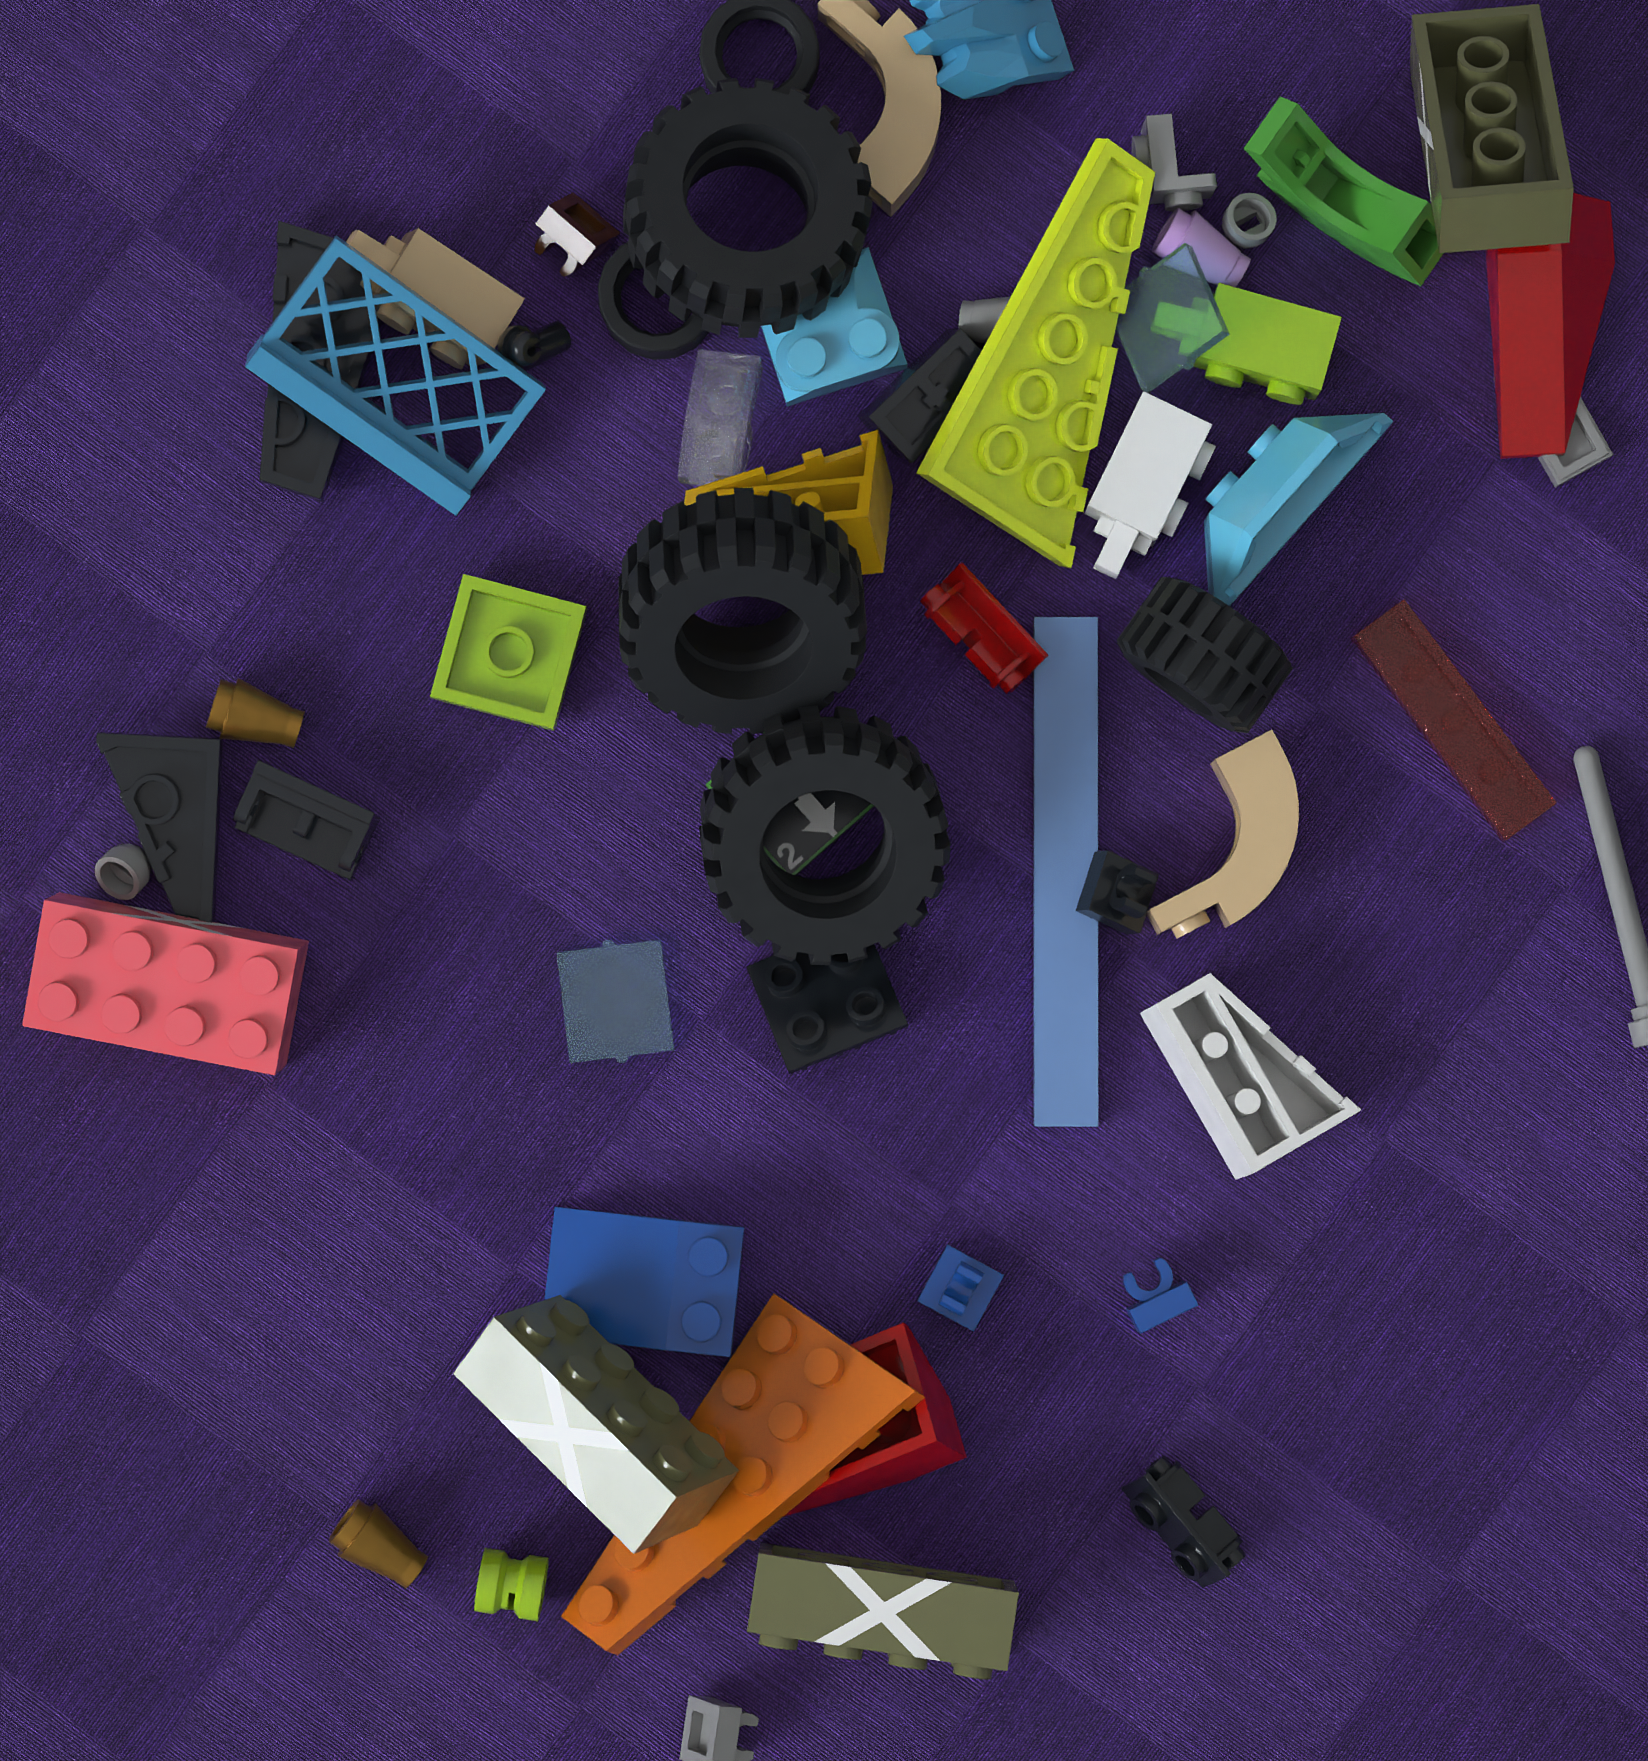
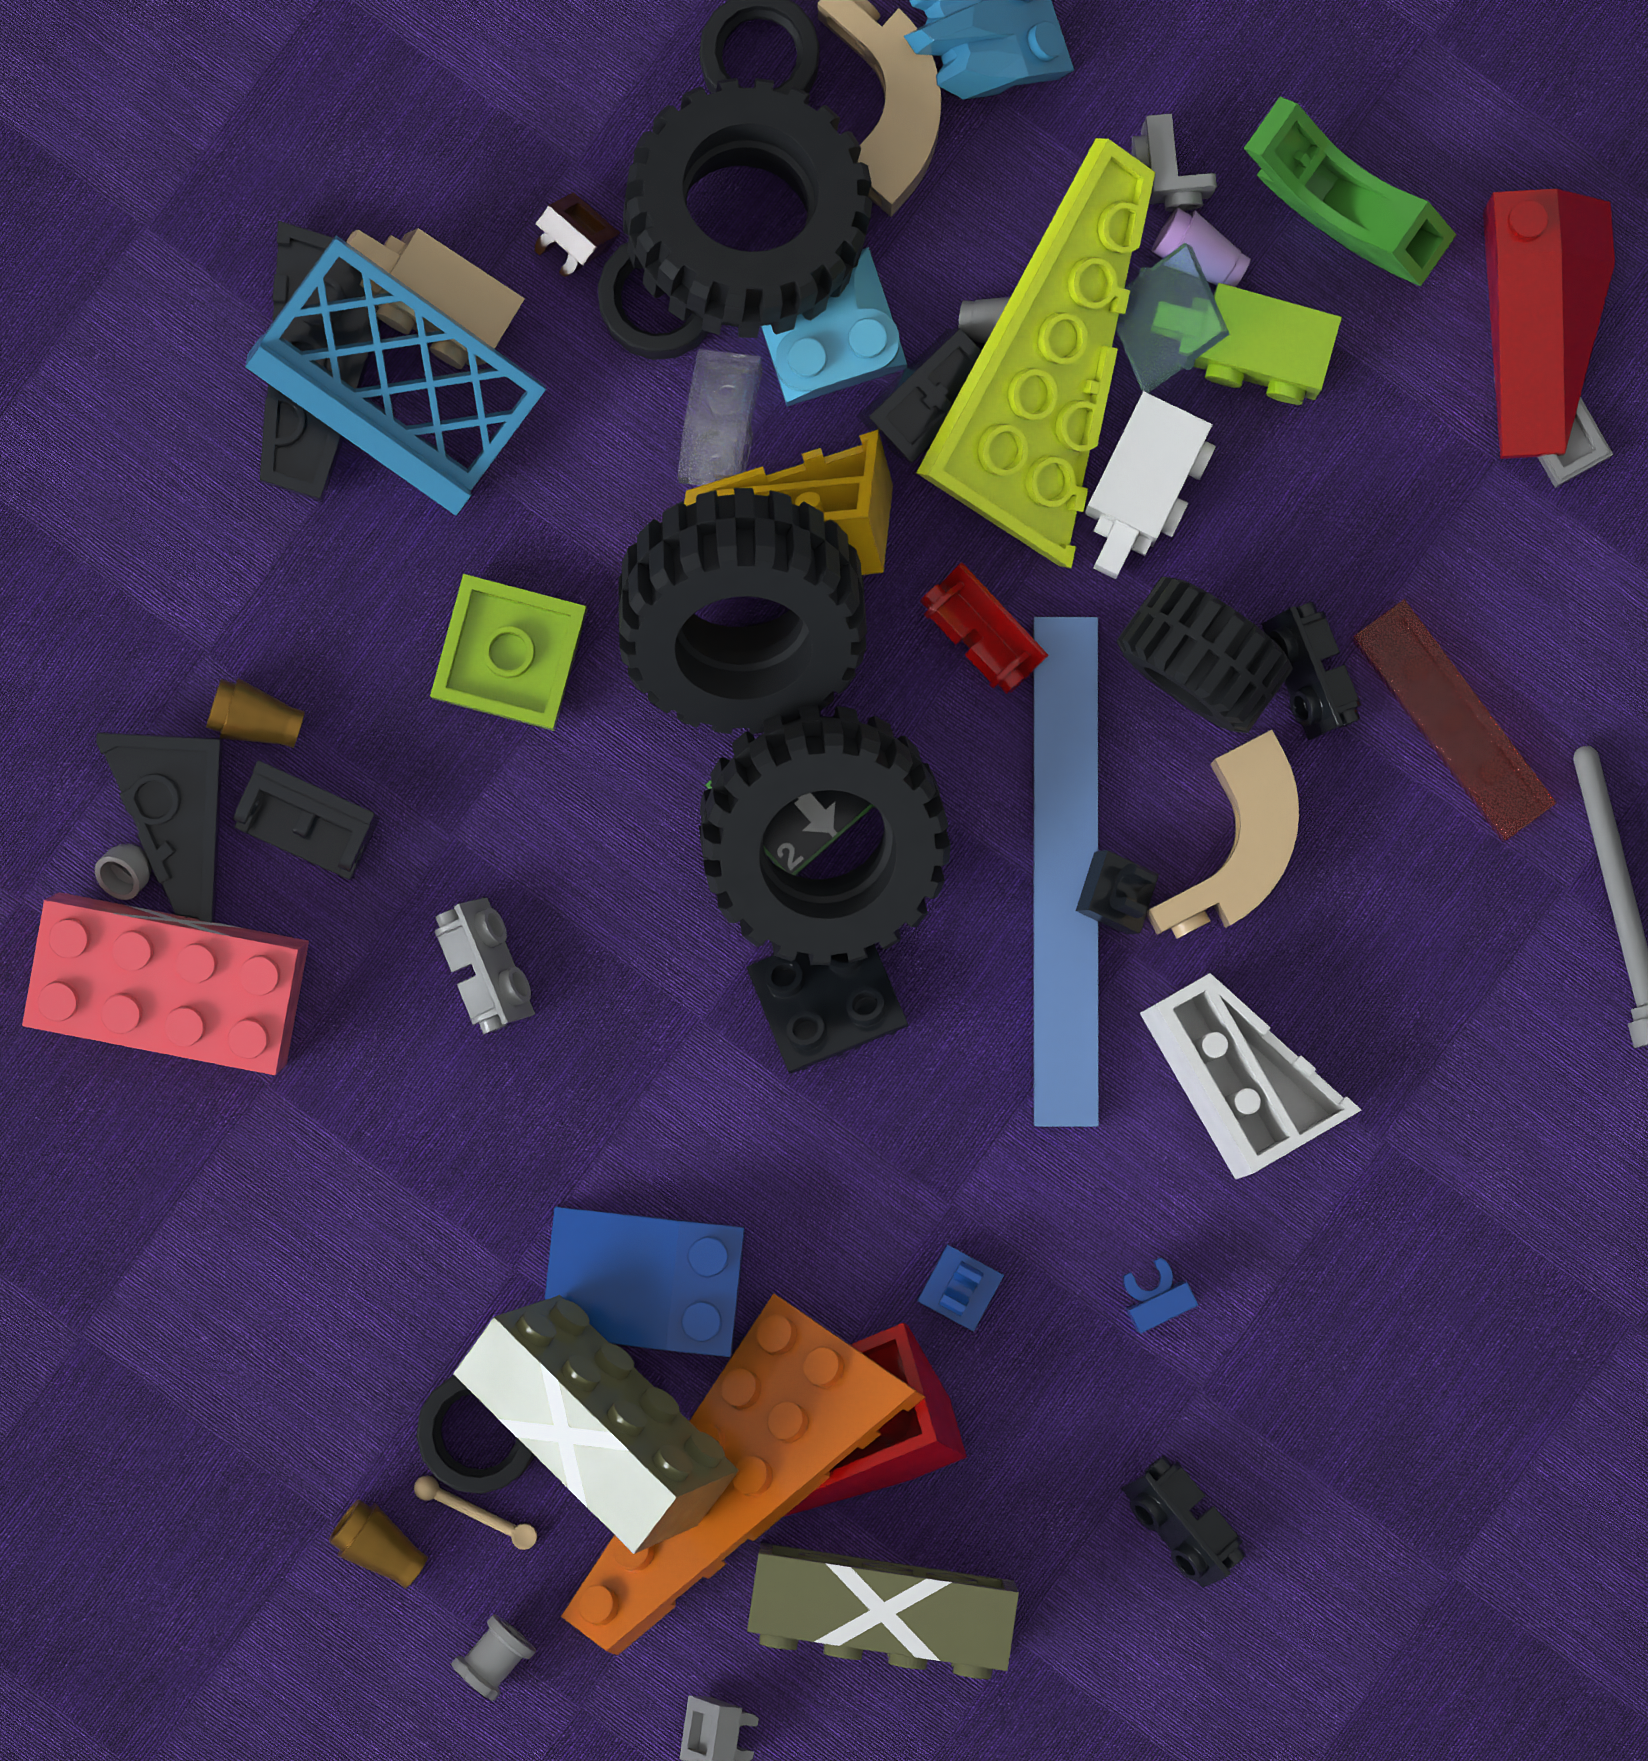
lime wheel [474,1548,549,1621] -> none
black arm [498,321,571,371] -> none
clear light blue piece [556,940,675,1063] -> none
medium azure wedge [1204,413,1393,606] -> none
light grey hinge [1222,193,1276,249] -> none
olive brick [1410,4,1574,254] -> none
none -> tan hinge [414,1475,537,1550]
none -> black tyre [416,1375,535,1494]
none -> light grey hinge [434,897,535,1035]
none -> light grey bush [451,1614,536,1701]
none -> black hinge [1262,602,1362,741]

